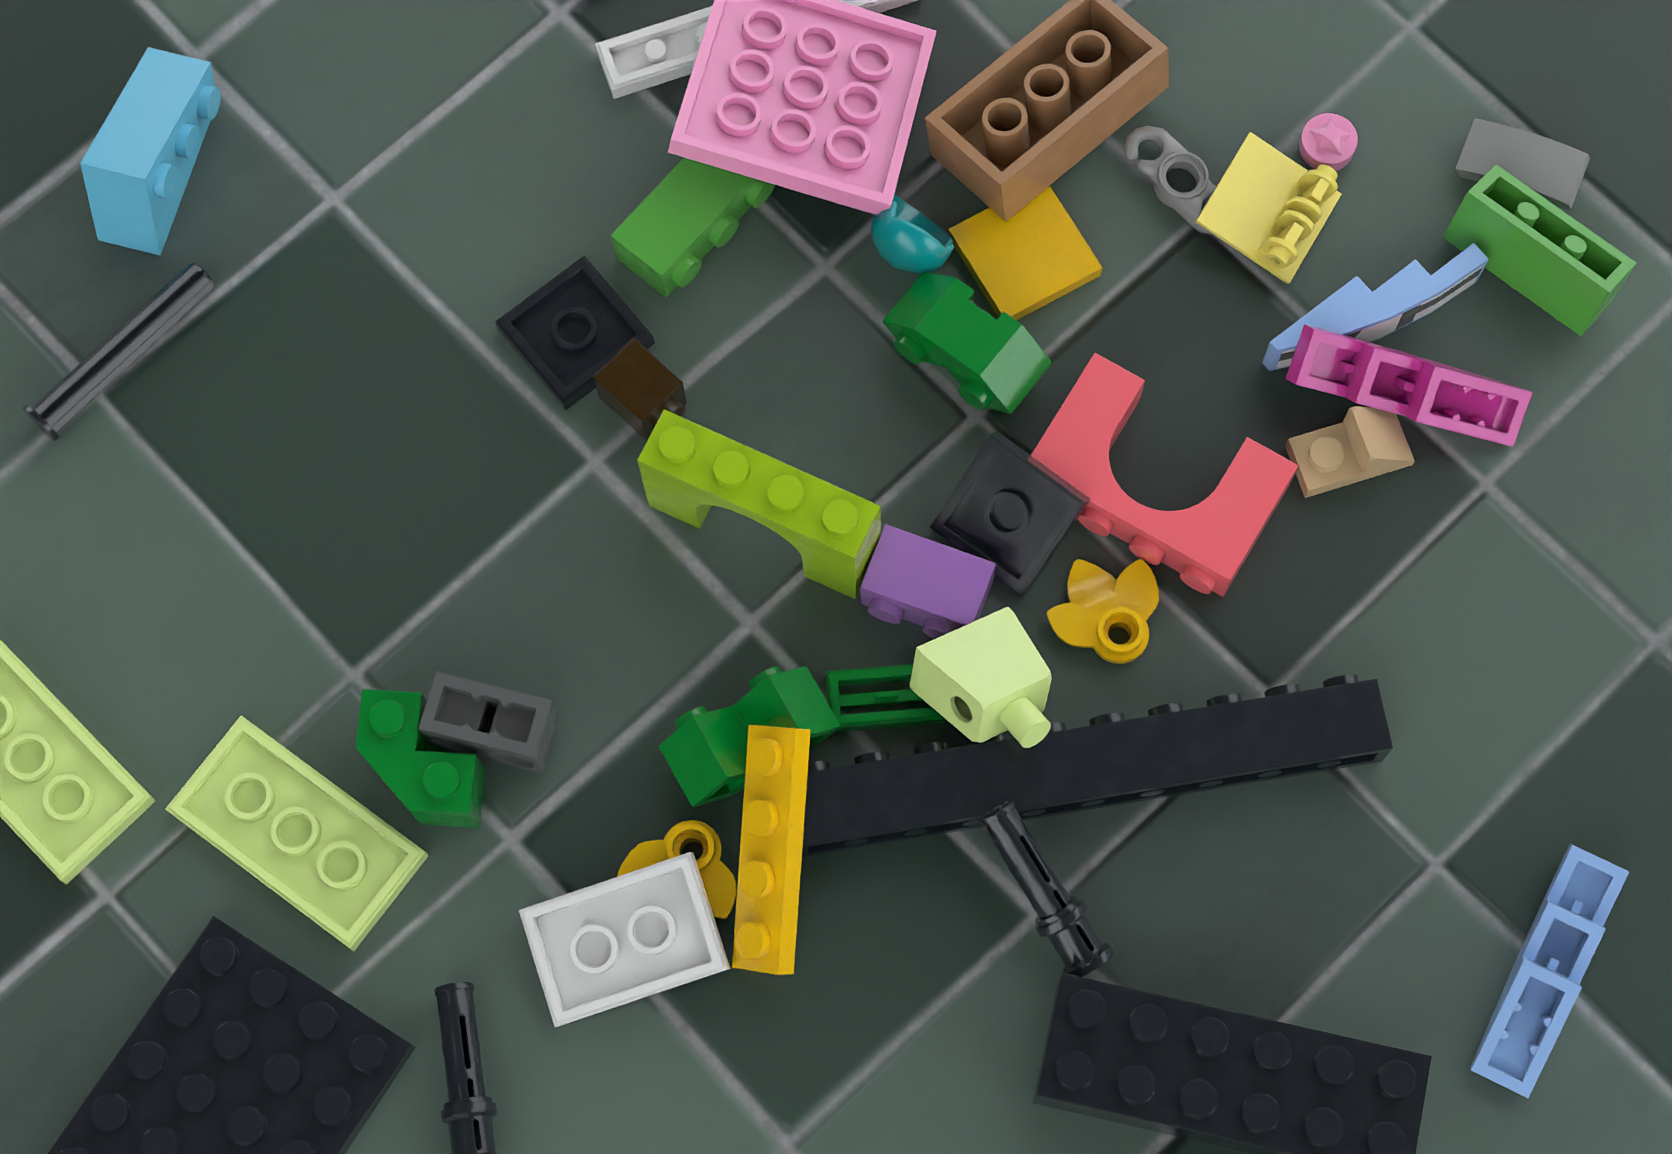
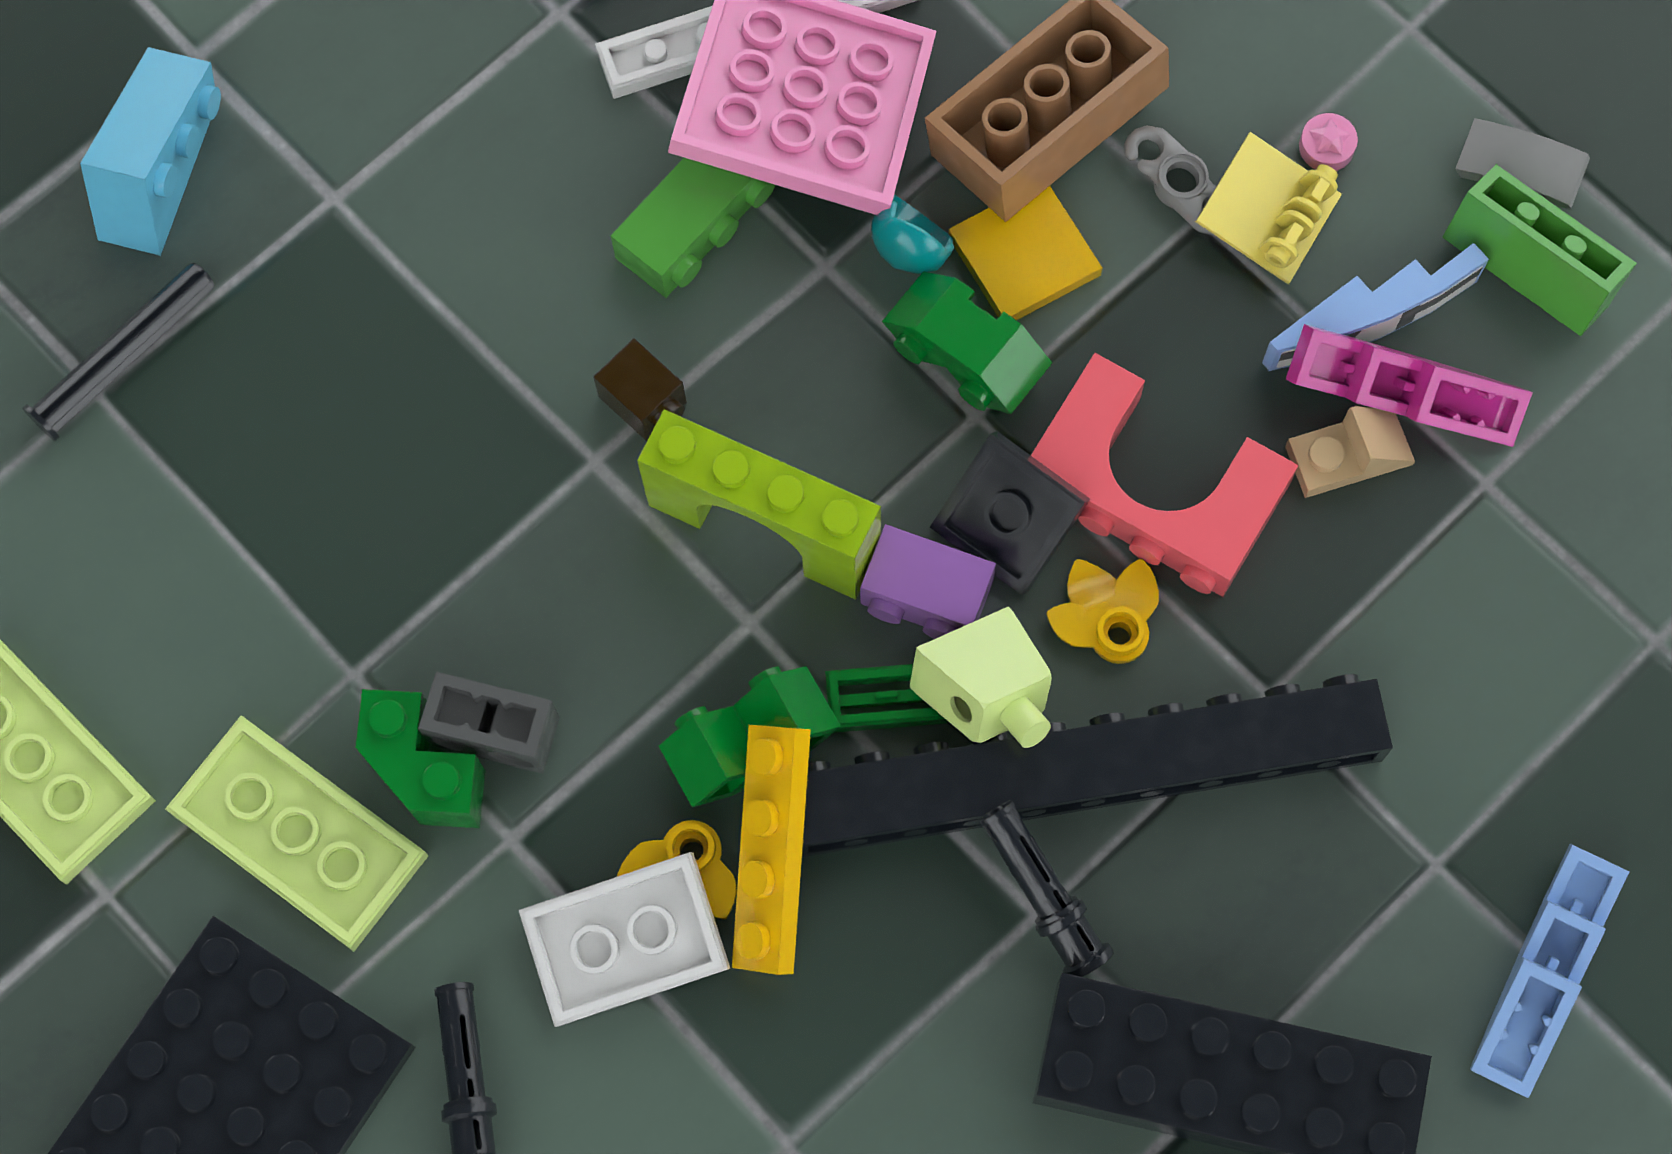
black tile [495,255,655,411] -> none

